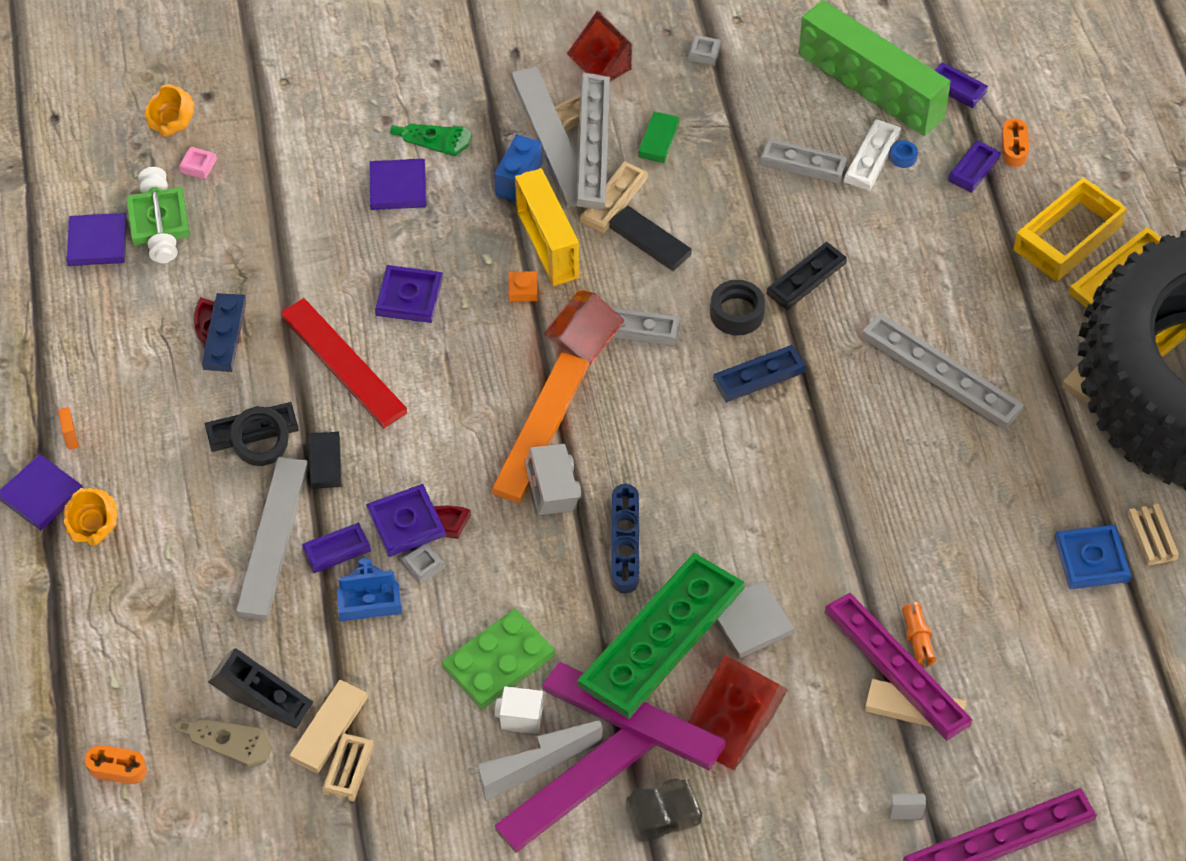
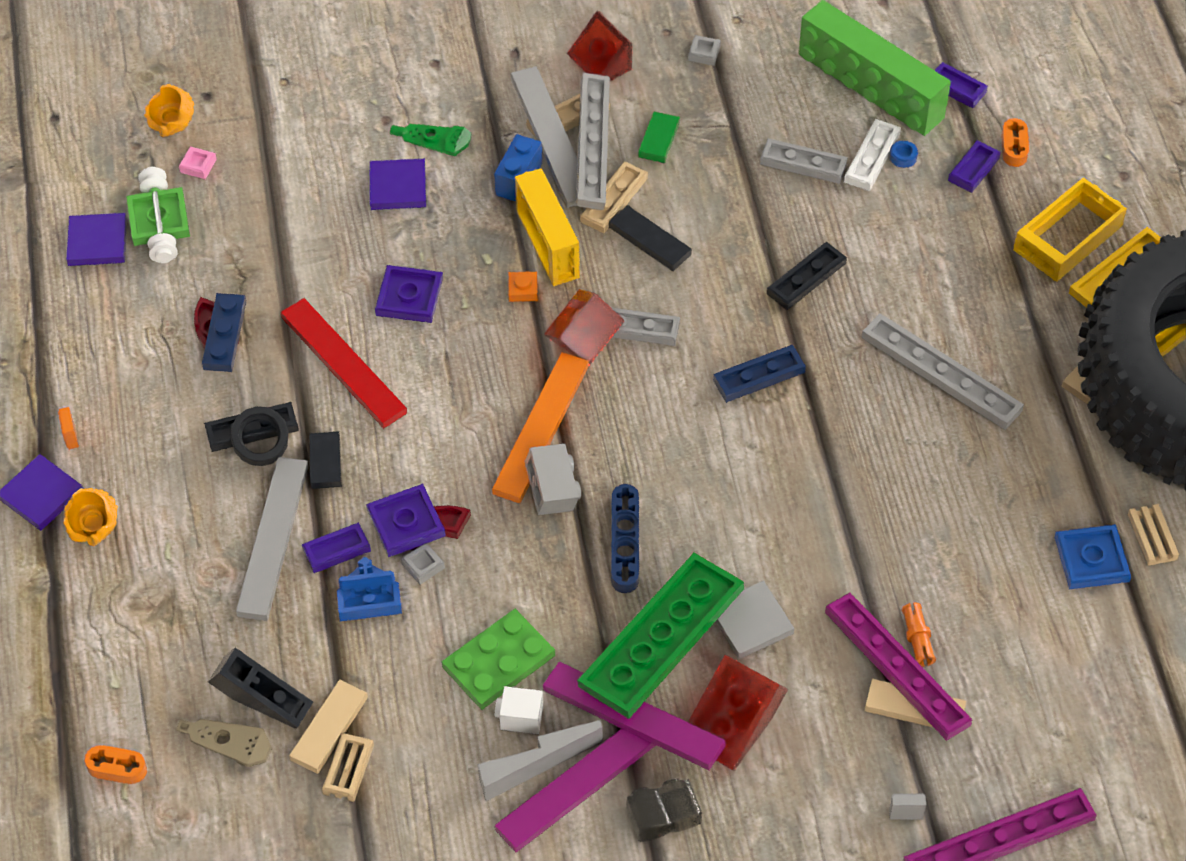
black tyre [710,279,765,336] -> none

